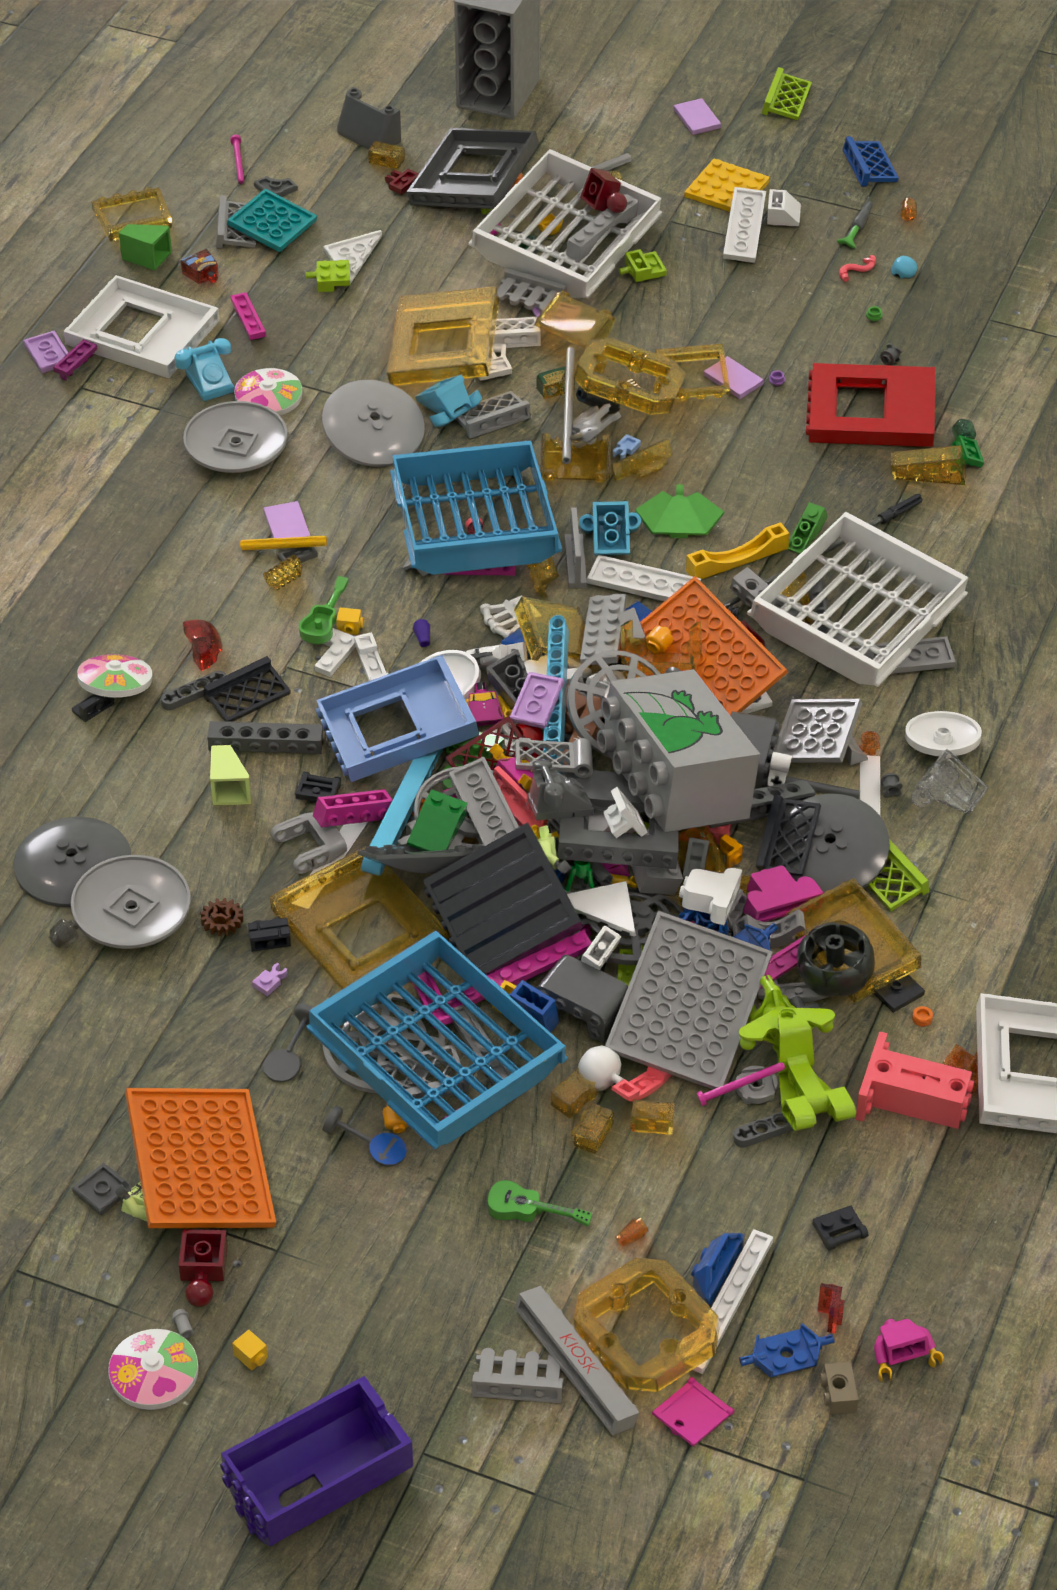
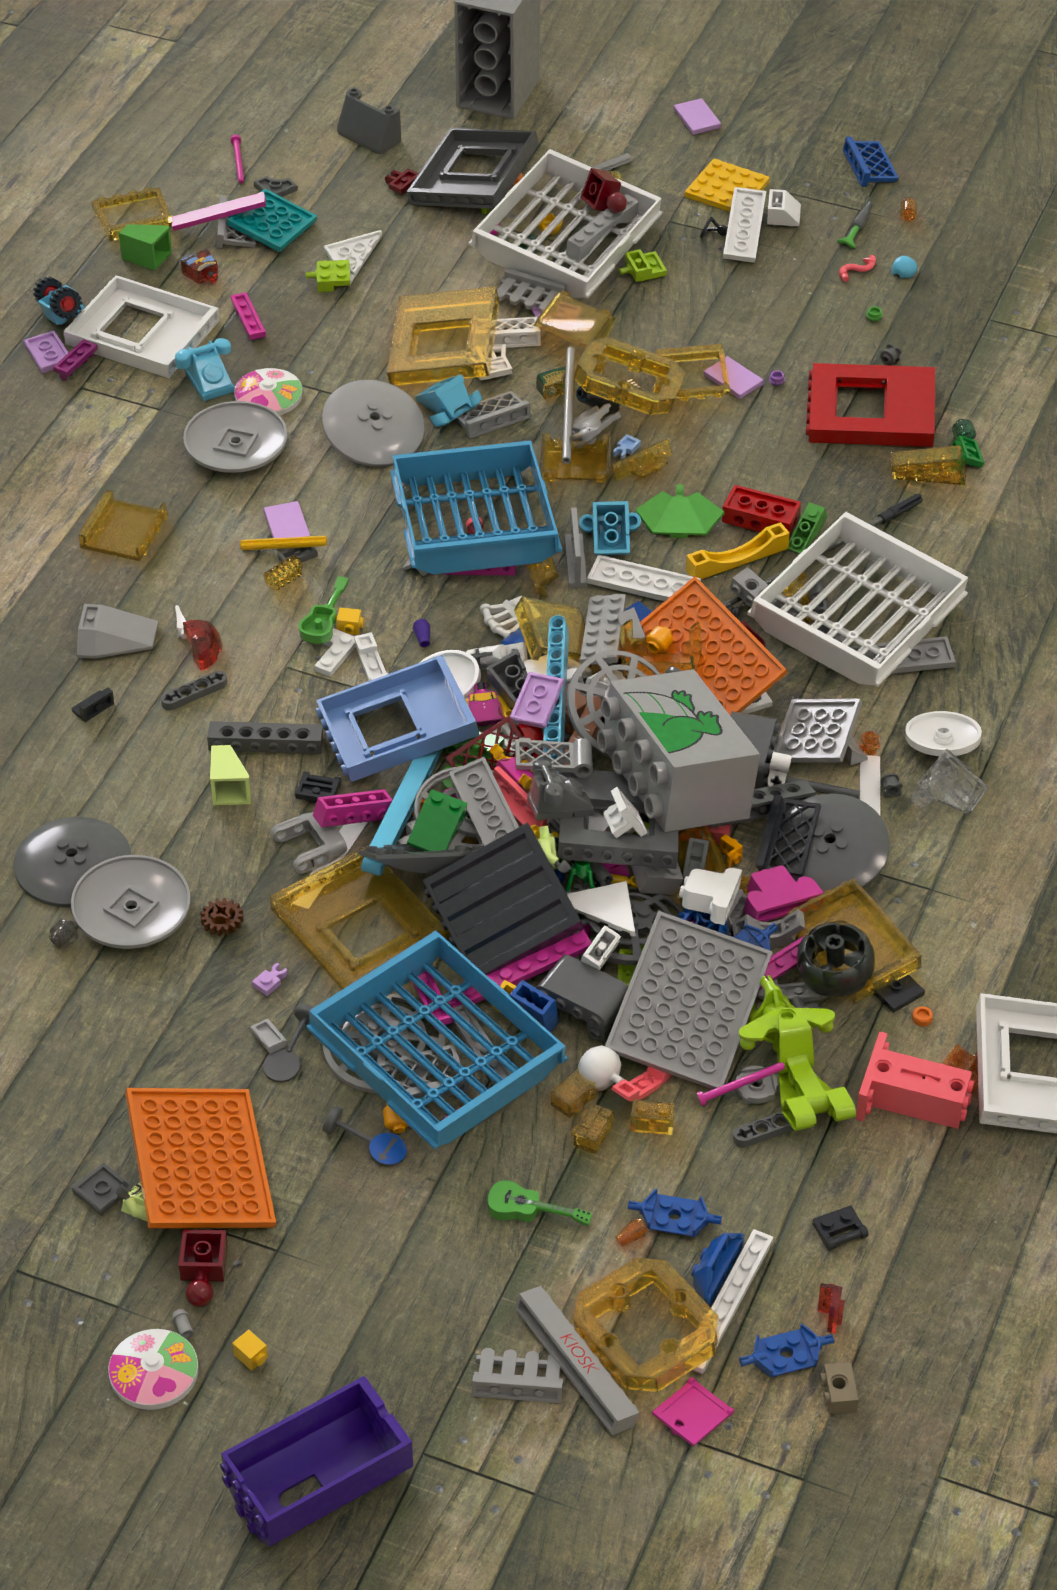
dish [77,654,152,697] -> none
black fence [204,656,291,722] -> none
black brick [248,917,291,952] -> none
clear yellow brick [368,141,405,169] -> none
lime fence [761,67,812,121] -> none
lime fence [867,839,929,912] -> none
dark pink torso [874,1319,944,1382] -> none
none -> brick [33,276,85,325]
none -> light grey wedge [77,604,158,659]
none -> clear yellow panel [79,490,168,561]
none -> tile [172,192,266,231]
none -> white piece [175,605,190,639]
none -> light grey tile [250,1019,288,1054]
none -> blue plate [628,1188,722,1237]
none -> black piece [700,217,728,239]
none -> red brick [722,484,801,538]

